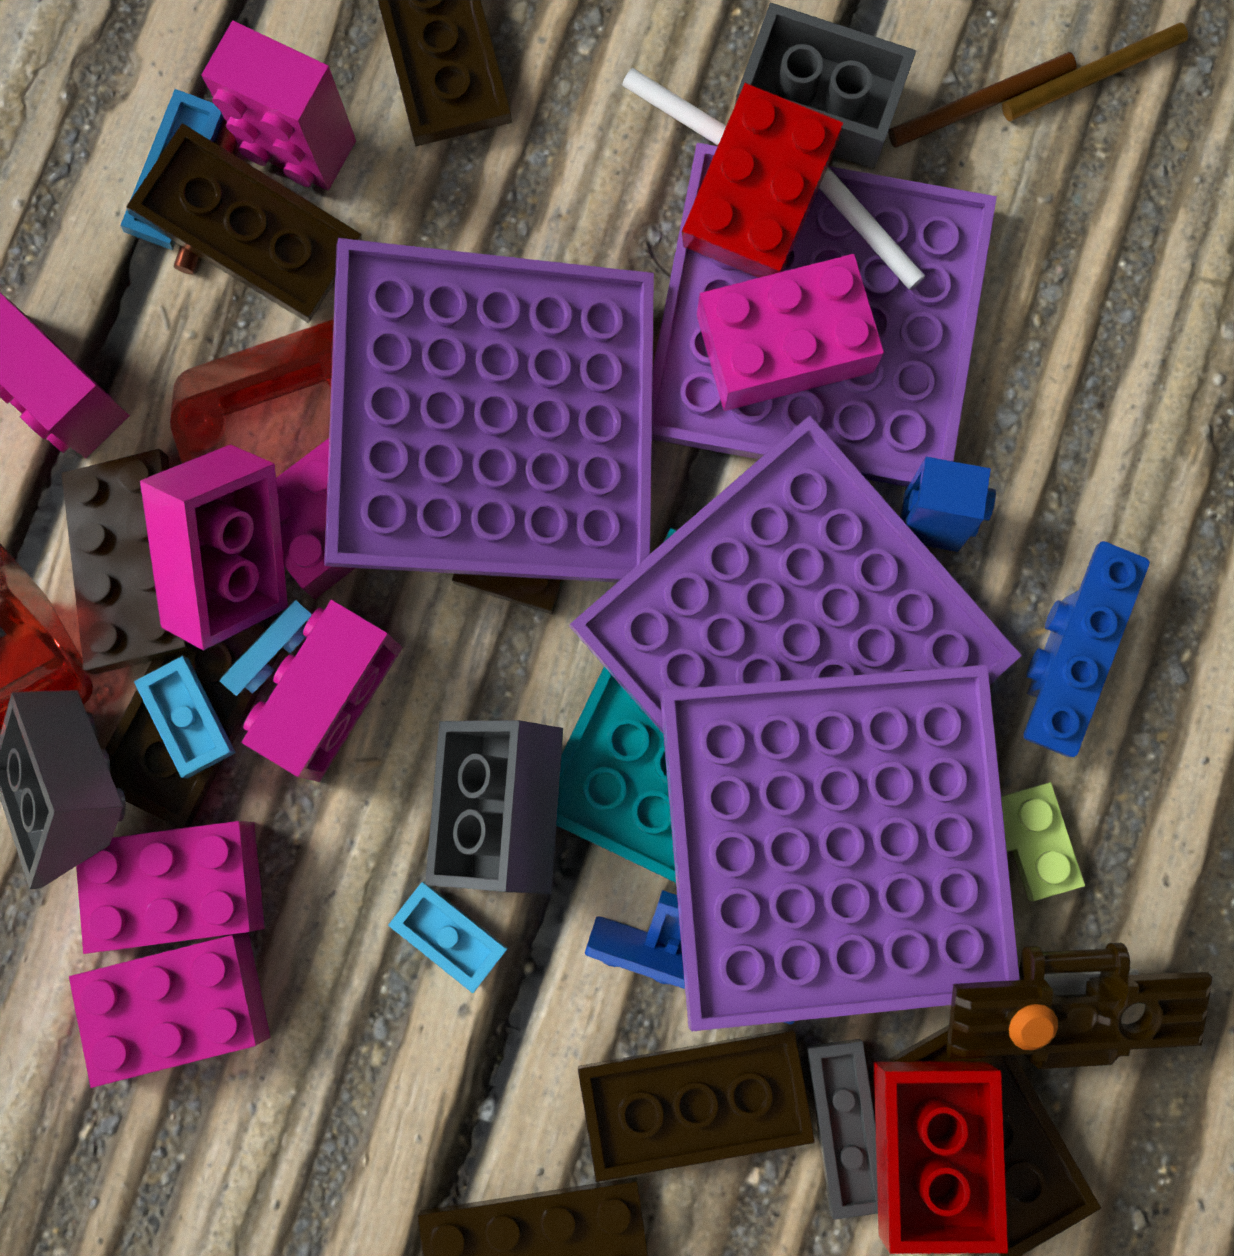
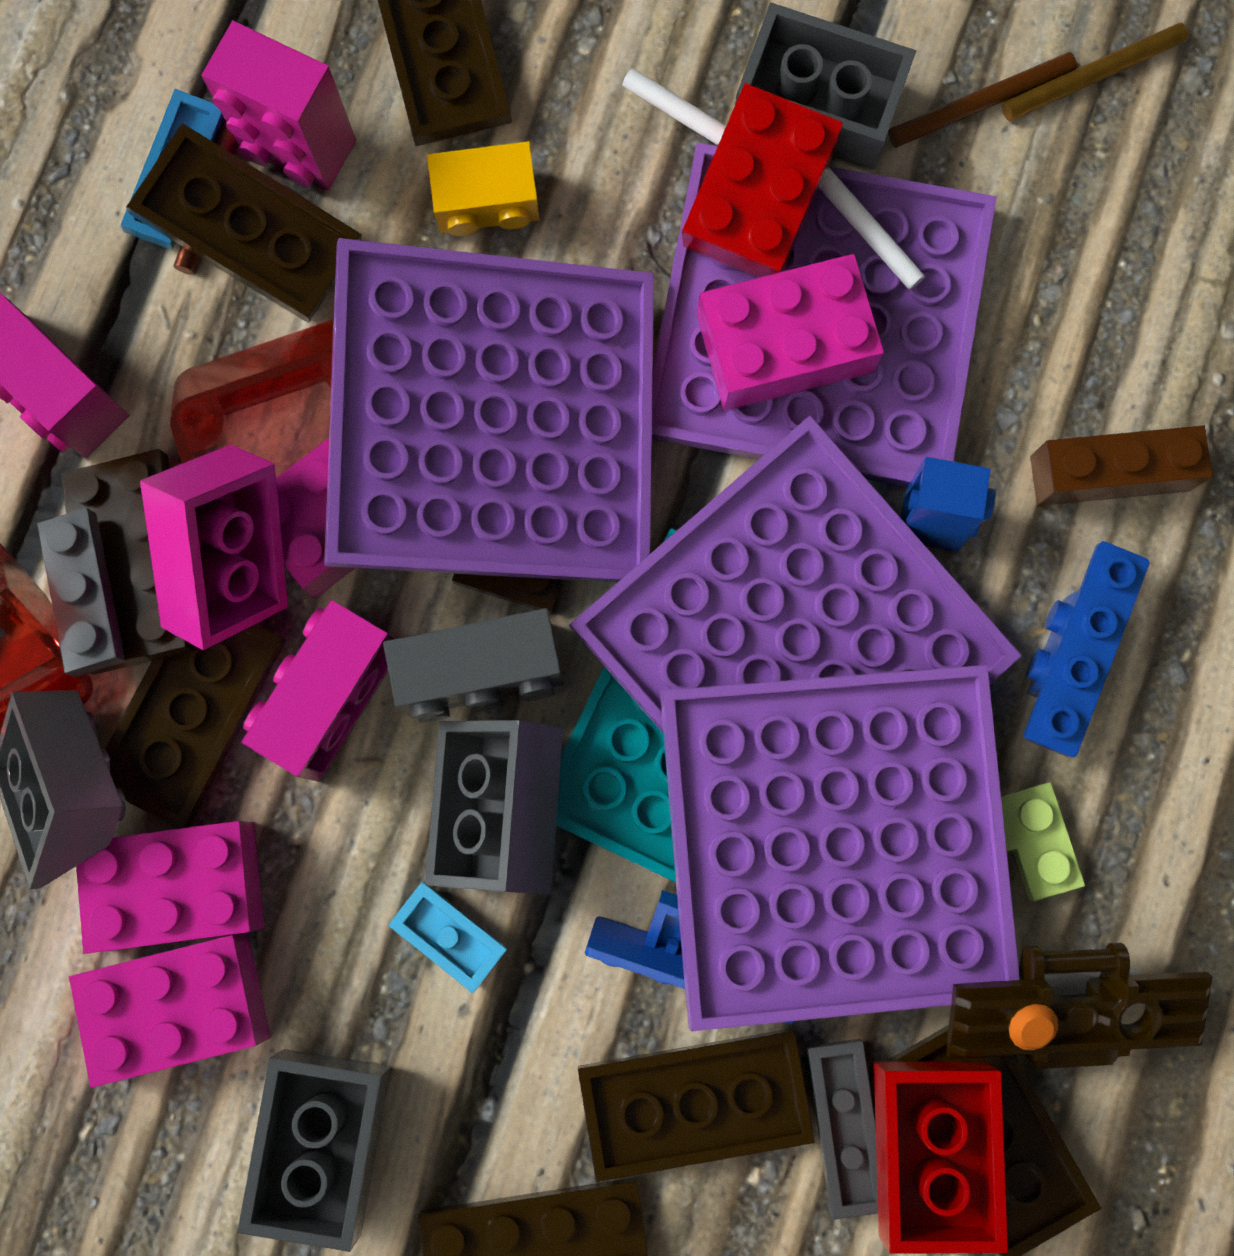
medium azure plate [134,656,236,779] -> none
medium azure plate [220,600,312,696] -> none
none -> dark grey plate [37,507,126,677]
none -> dark grey brick [237,1049,391,1252]
none -> dark grey brick [383,608,564,723]
none -> yellow brick [427,141,540,236]
none -> reddish brown brick [1030,425,1213,506]

